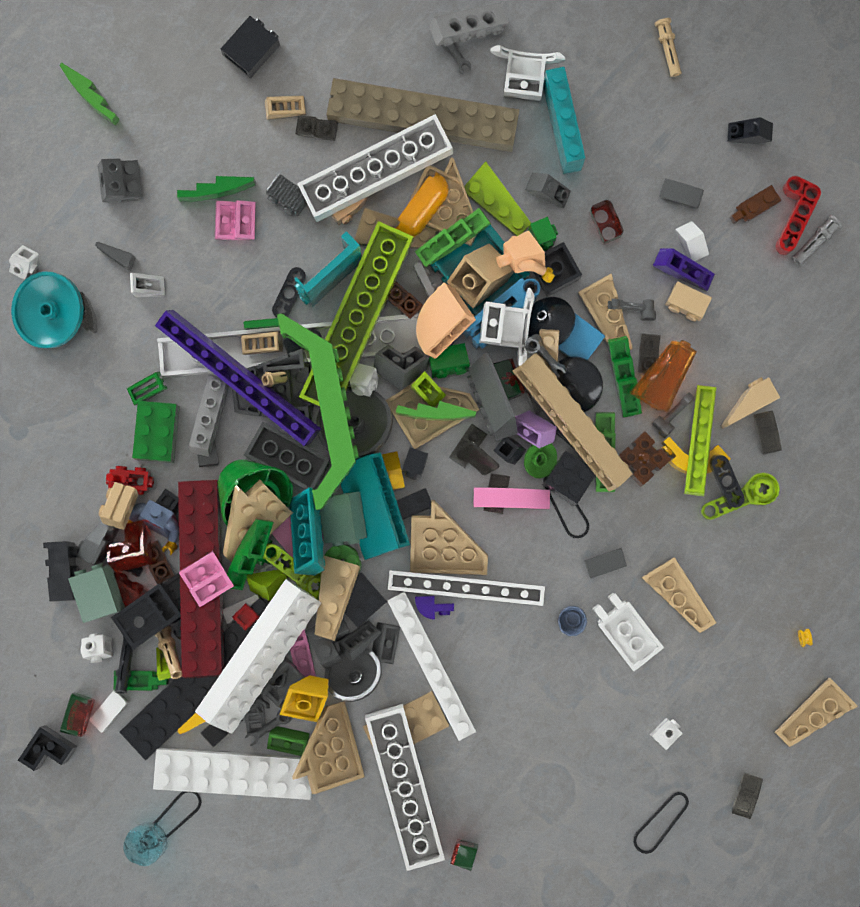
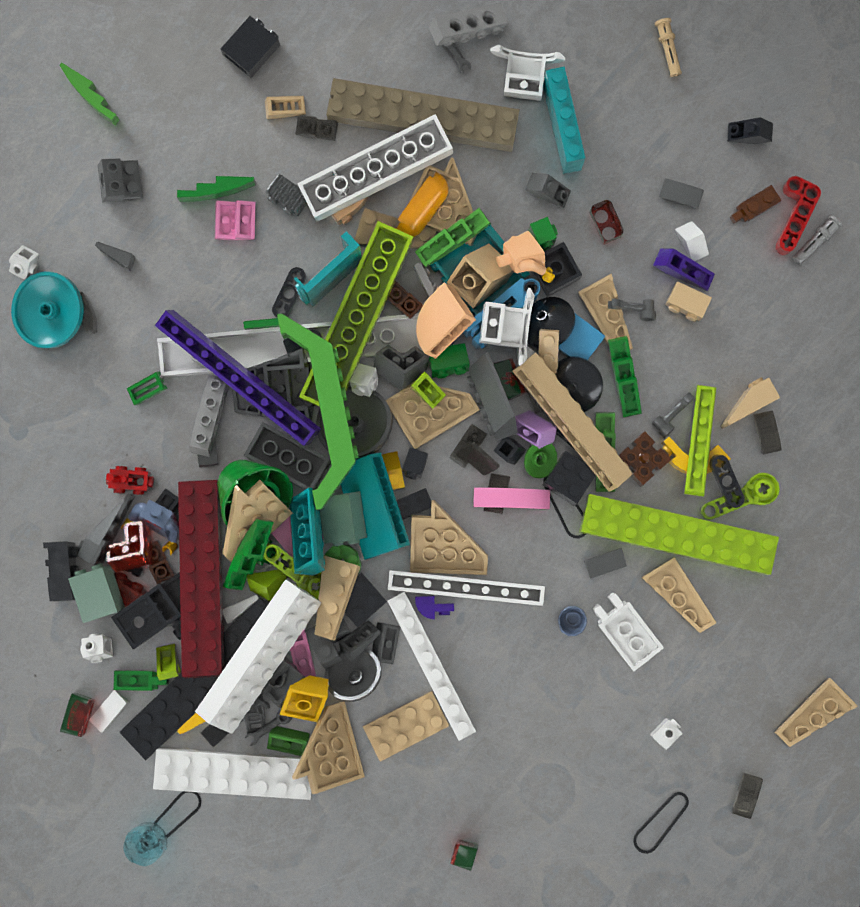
black brick [18,725,77,771] -> none
tan brick [99,482,138,530] -> none
black pin [114,636,133,694] -> none
white slope [130,273,165,297] -> none
green brick [132,401,180,463] -> none
tan pin [155,626,182,679] -> none
bright pink slope [179,551,234,607] -> none
red tile [232,603,260,631] -> none
tan slope [241,332,283,355] -> none
tan pin [262,371,287,387] -> none
white brick [365,704,445,871] -> none
bright green slope [396,401,476,421] -> none
lime wing [464,161,531,236] -> none
dark grey brick [525,334,567,379] -> none
clear orange slope [630,340,697,413] -> none
clear smoke slope [638,333,661,374] -> none
yellow bush [798,629,813,647] -> none
none -> lime brick [579,494,779,575]

